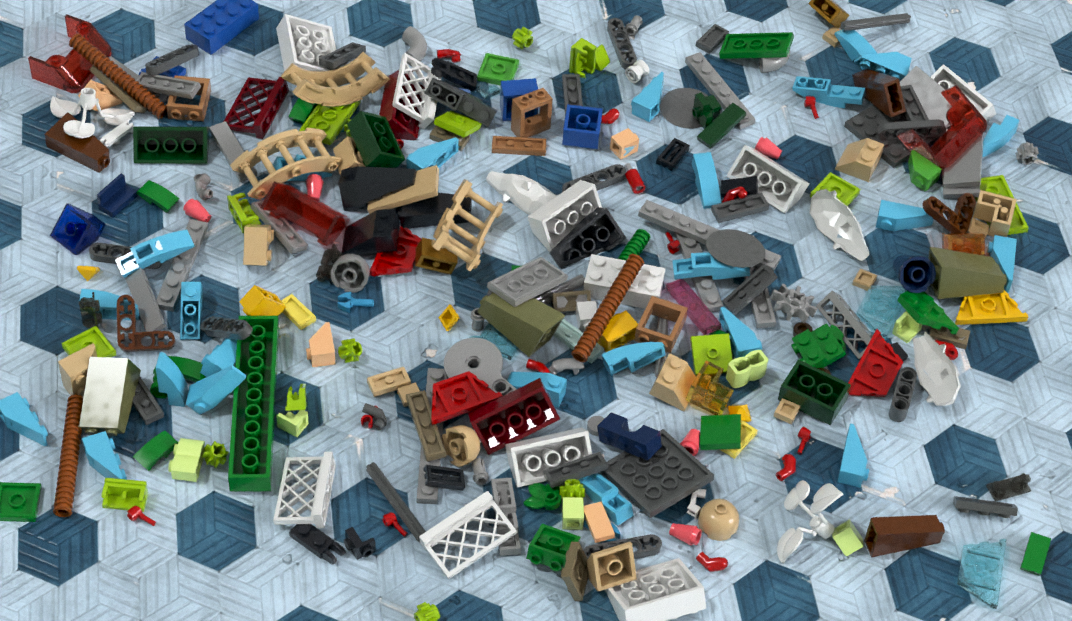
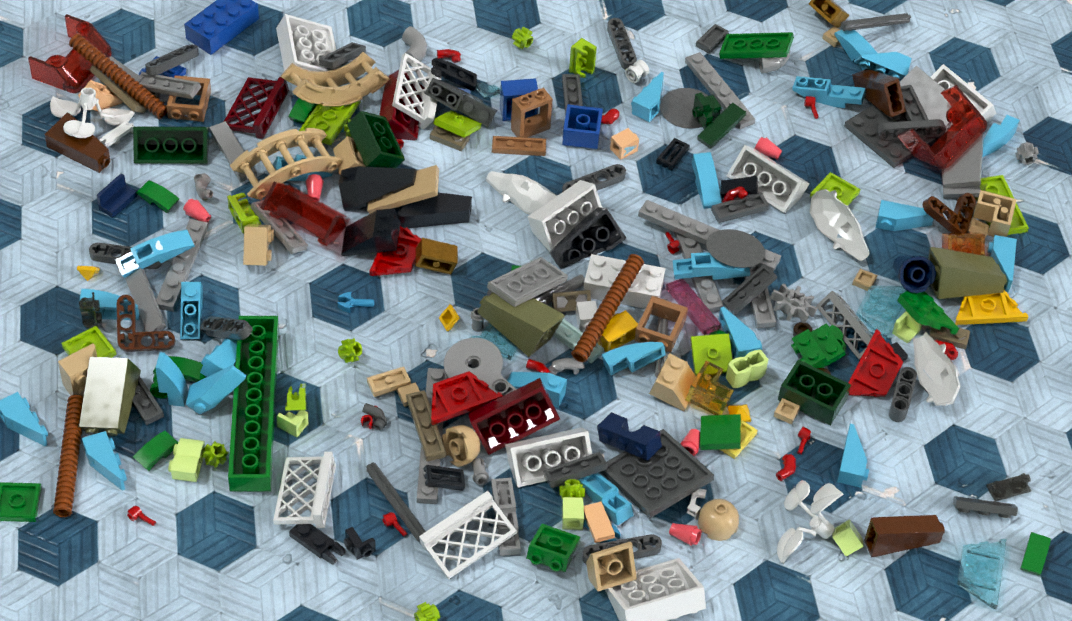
clear blue slope [50,203,106,255] -> none
lime hinge [102,478,148,512] -> none
yellow brick [239,285,286,316] -> none
light yellow tile [281,294,316,330] -> none
light nougat slope [306,322,335,367] -> none
clear smoke hinge [316,244,342,285] -> none
light grey cylinder [330,254,370,293] -> none
medium azure slope [406,137,459,171] -> none
tan fence [431,179,503,272] -> none
bright green tile [477,53,519,86] -> none
green plate [523,483,562,510] -> none
dark tan plate [561,542,588,601] -> none
light grey tile [587,416,605,436] -> none
lime slope [595,44,610,71] -> none
green piece [617,229,651,261] -> none
red piece [624,163,645,194] -> none
light grey pin [625,15,643,36] -> none
red arm [696,552,728,572] -> none
tan slope [835,138,884,182] -> none
bright green slope [908,150,941,192] -> none

